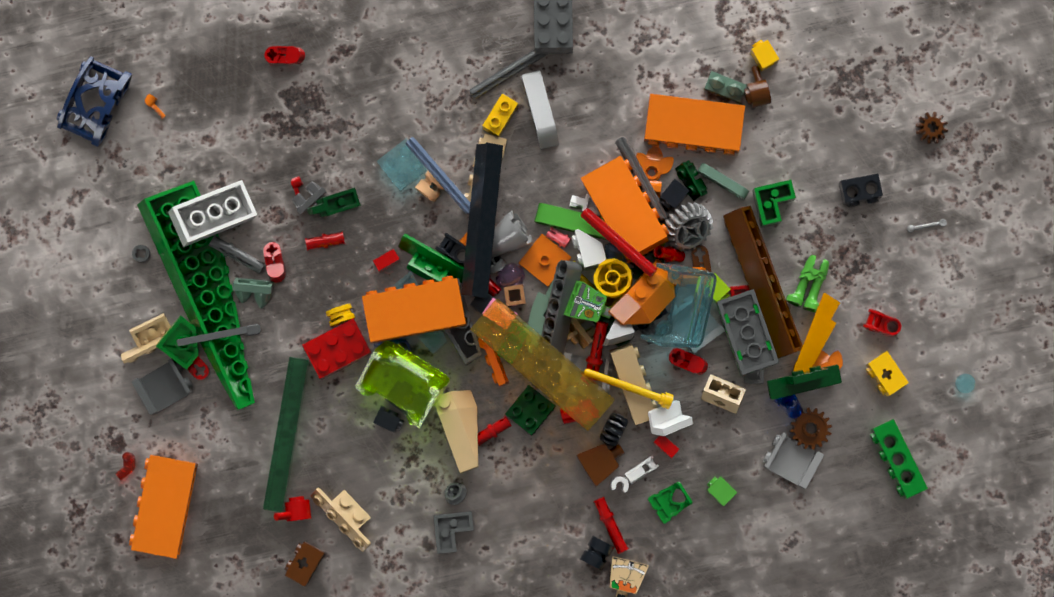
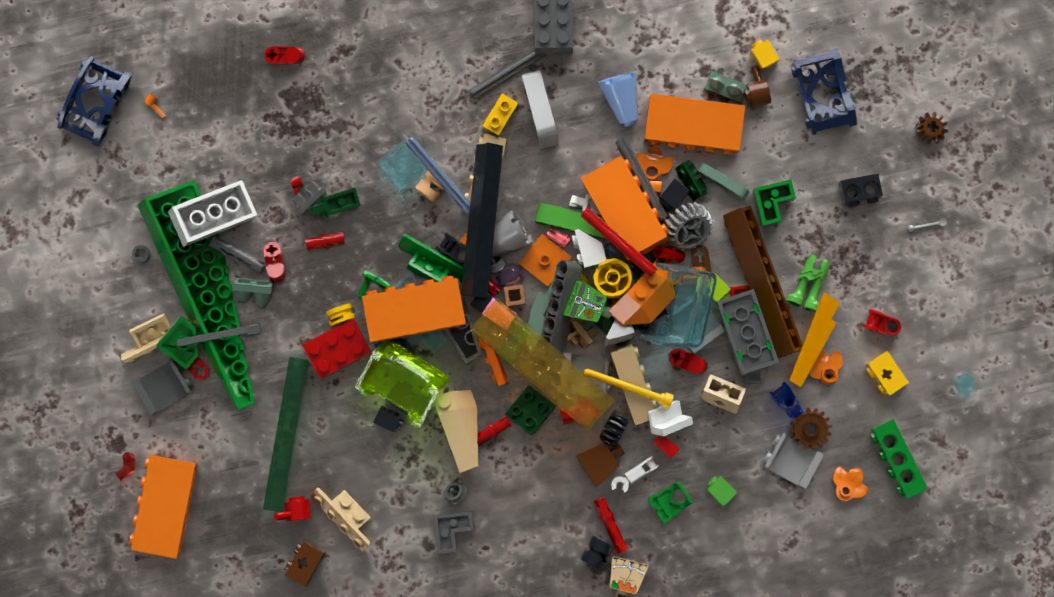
red piece [373,249,400,273] -> none
red pin [583,321,608,381] -> none
dark green bracket [767,364,842,399] -> none
none -> green piece [357,270,391,300]
none -> light blue cone [598,72,638,126]
none -> dark blue fence [791,48,857,135]
none -> orange plate [833,467,869,502]

